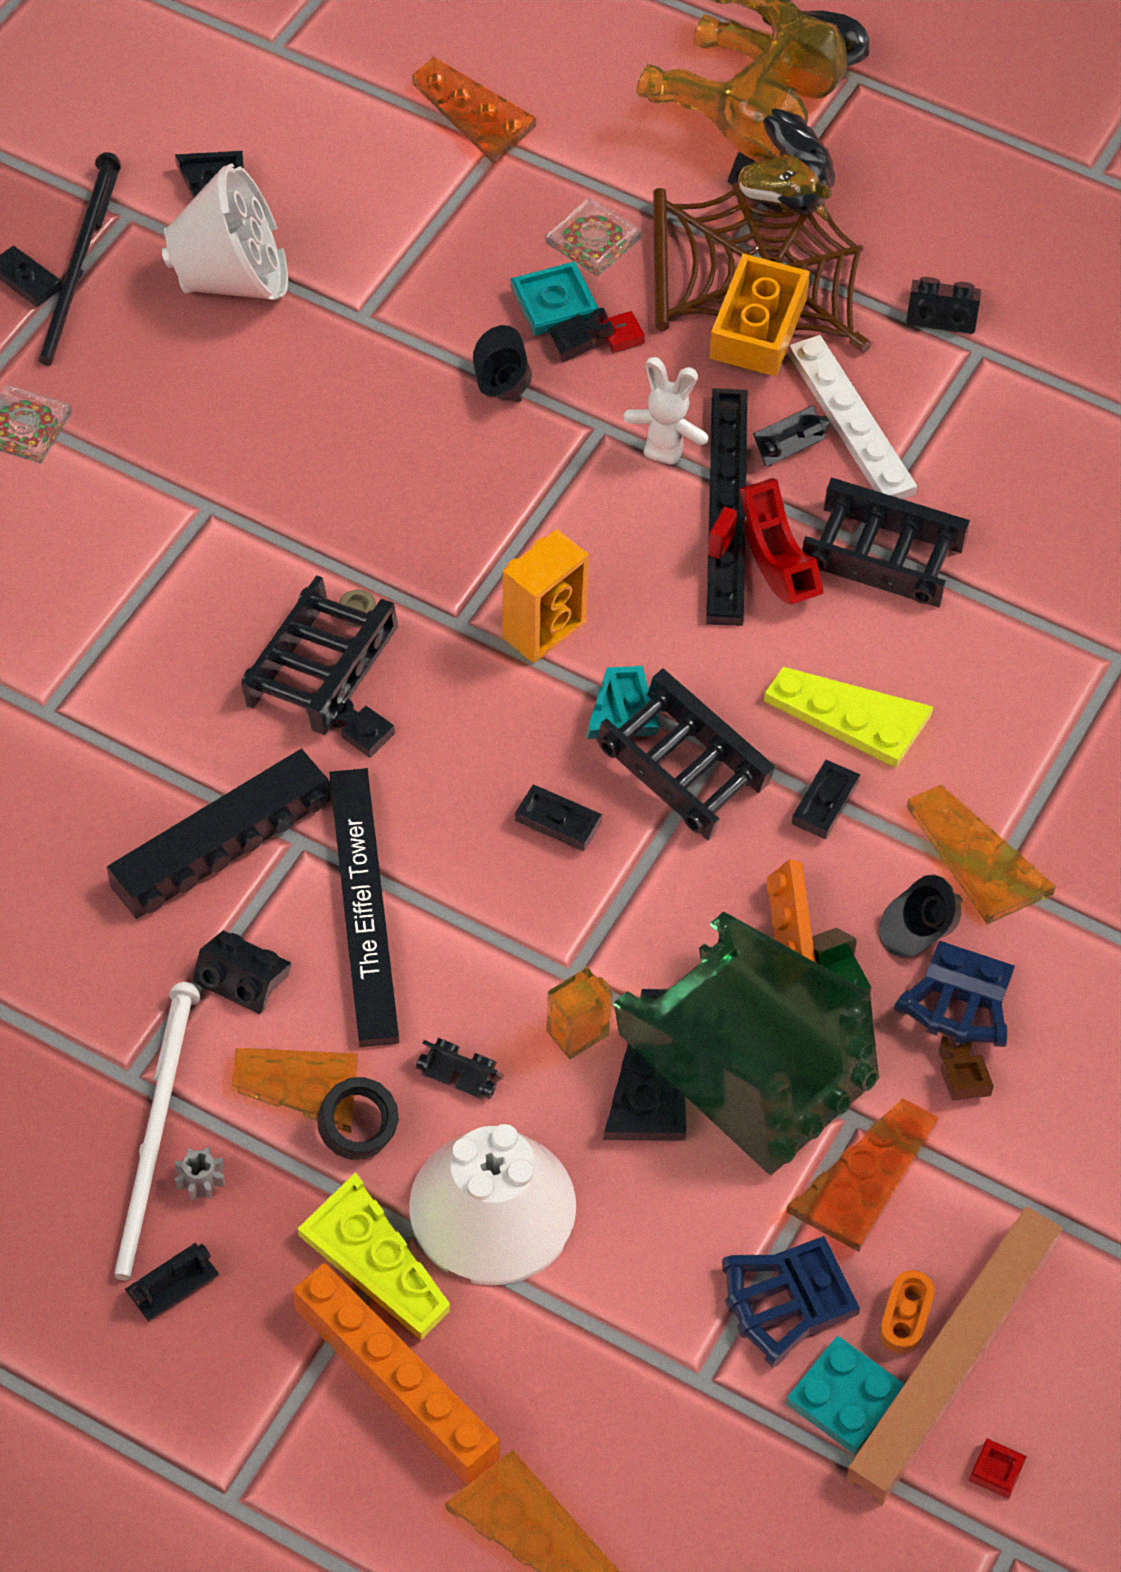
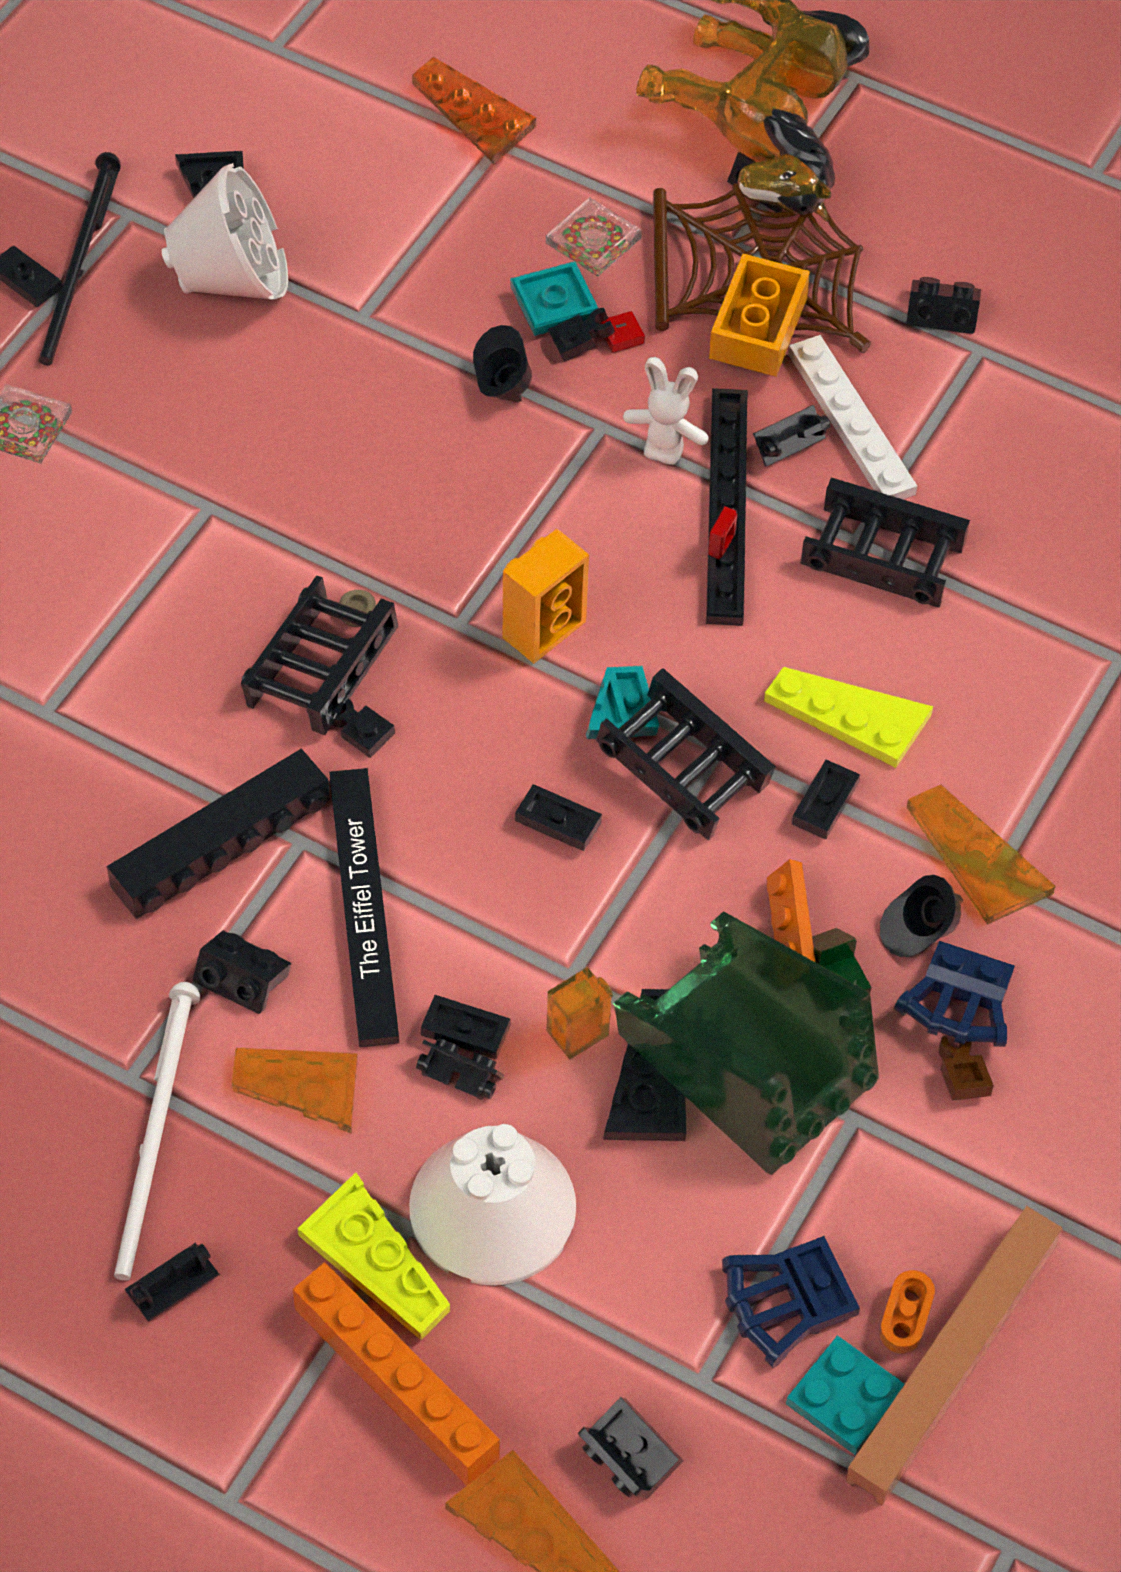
light grey gear [174,1147,225,1201] -> none
black tyre [317,1077,399,1160] -> none
red arch [739,478,824,605] -> none
clear orange wing [786,1098,939,1252] -> none
red tile [968,1438,1027,1499] -> none
none -> black plate [421,995,511,1060]
none -> black bracket [578,1397,684,1499]

